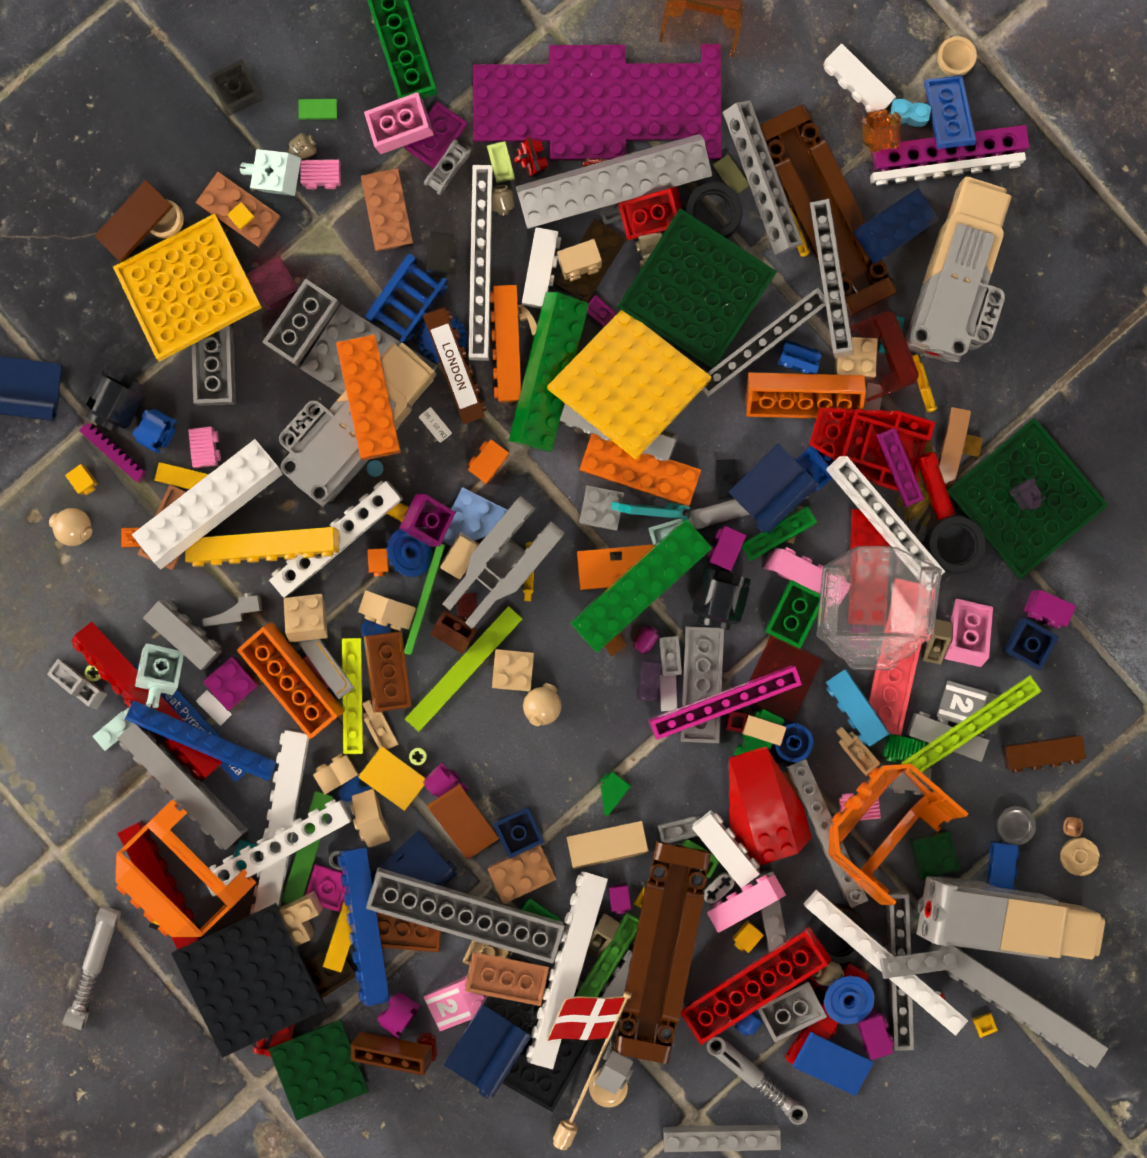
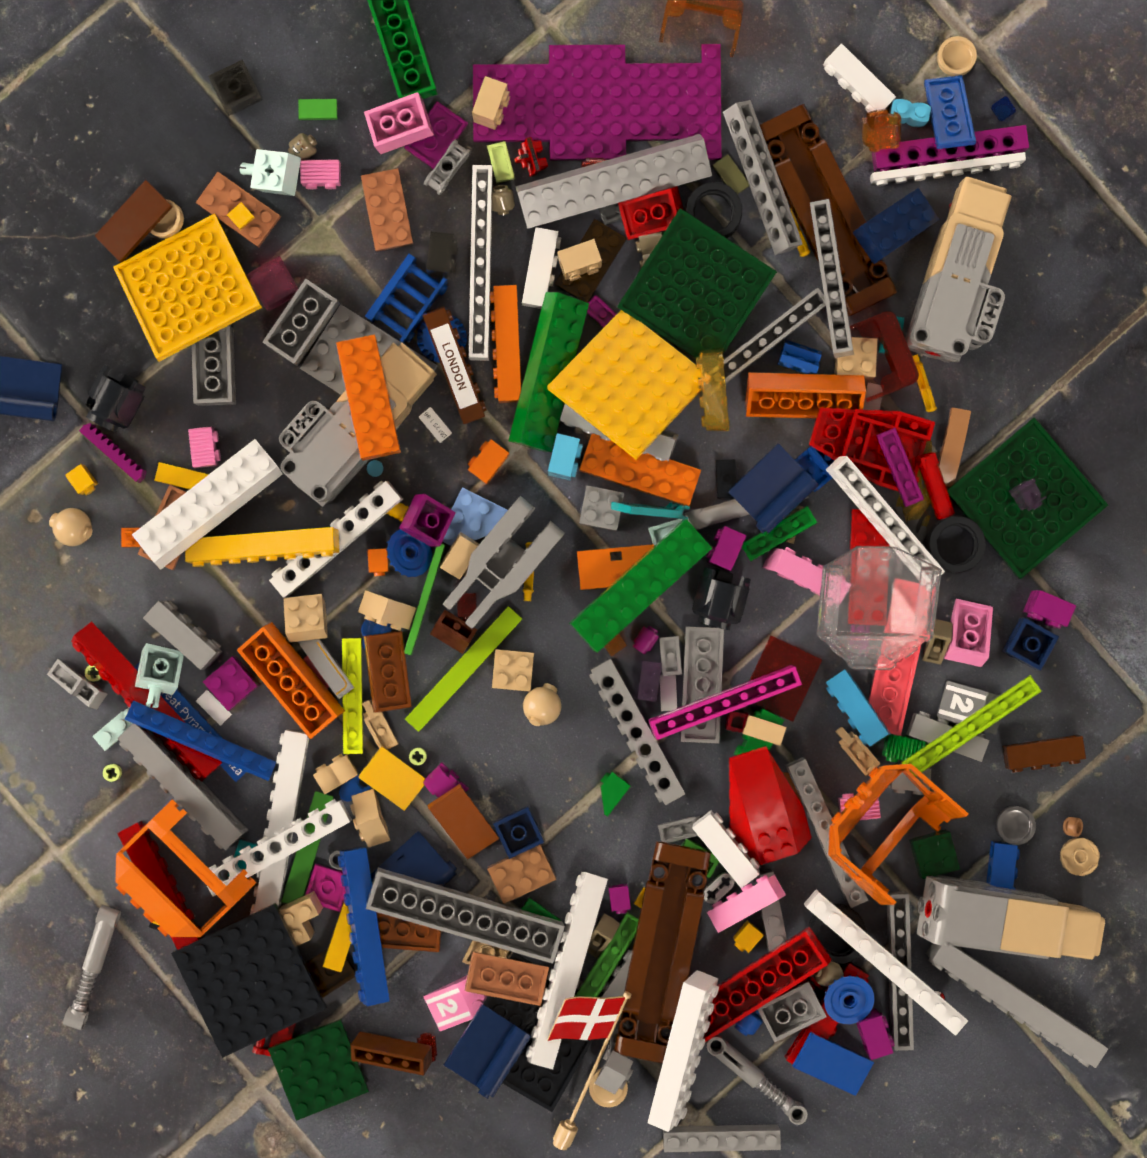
blue brick [132,409,177,454] -> none
light grey slope [202,592,263,626] -> none
magenta brick [377,992,421,1038] -> none
tan slope [518,304,537,338] -> none
tan brick [567,821,649,869] -> none
green brick [763,580,826,649] -> none
blue brick [773,722,813,762] -> none
light grey plate [880,948,959,979] -> none
pearl gold tile [962,435,983,457] -> none
yellow tile [972,1012,998,1038] -> none
none -> yellowish green bush [103,764,122,782]
none -> tan brick [472,76,510,130]
none -> medium azure brick [548,433,583,481]
none -> light grey brick [589,659,685,805]
none -> white brick [648,970,719,1132]
none -> clear yellow windscreen [696,348,731,431]
none -> clear blue piece [991,96,1016,121]

